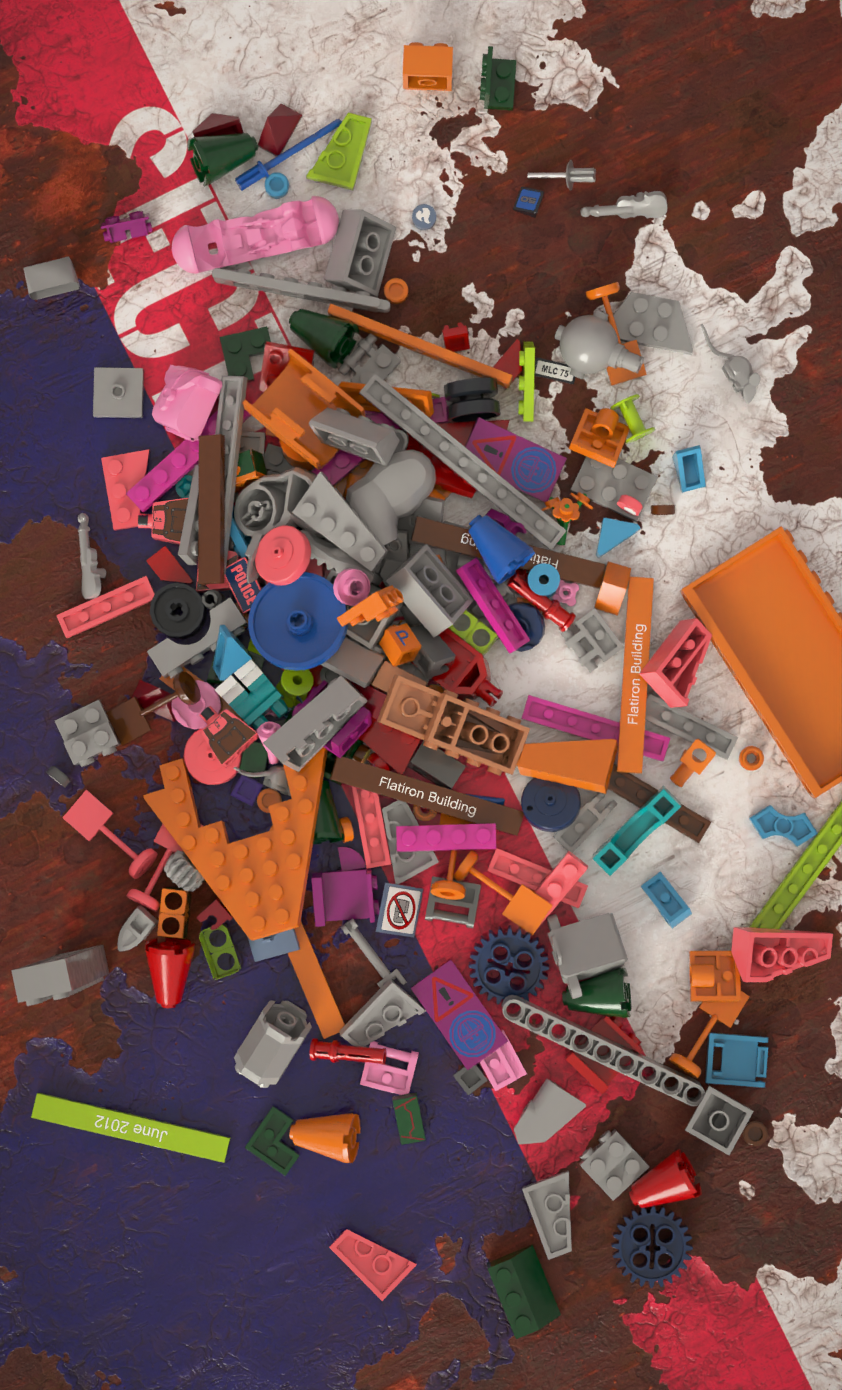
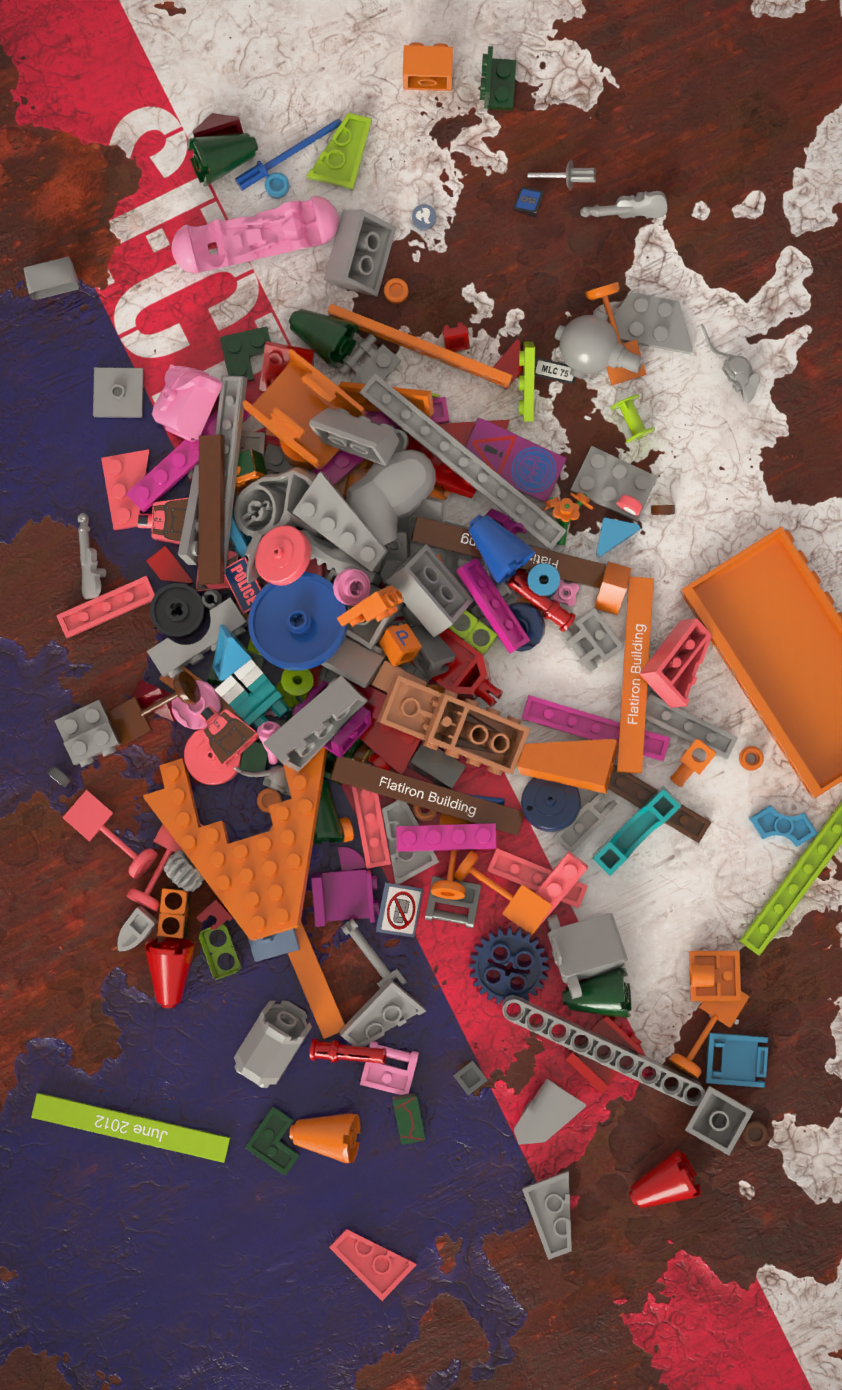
light grey brick [11,945,109,1006] -> none
magenta hinge [101,211,153,243] -> none
teal tile [176,475,193,498] -> none
light grey hinge [212,268,390,313] -> none
dark purple tile [231,774,264,807] -> none
dark red slope [258,104,302,157] -> none
magenta tile [411,960,509,1070] -> none
black wheel [444,378,501,423] -> none
bright pink plate [480,1030,527,1091] -> none
dark green slope [487,1244,561,1339] -> none
orange plate [569,408,630,468] -> none
light grey plate [579,1129,649,1201] -> none
dark blue gear [611,1206,693,1288] -> none
dark azure plate [641,871,692,929] -> none
dark azure slope [672,445,706,493] -> none
coral wedge [731,927,833,982] -> none

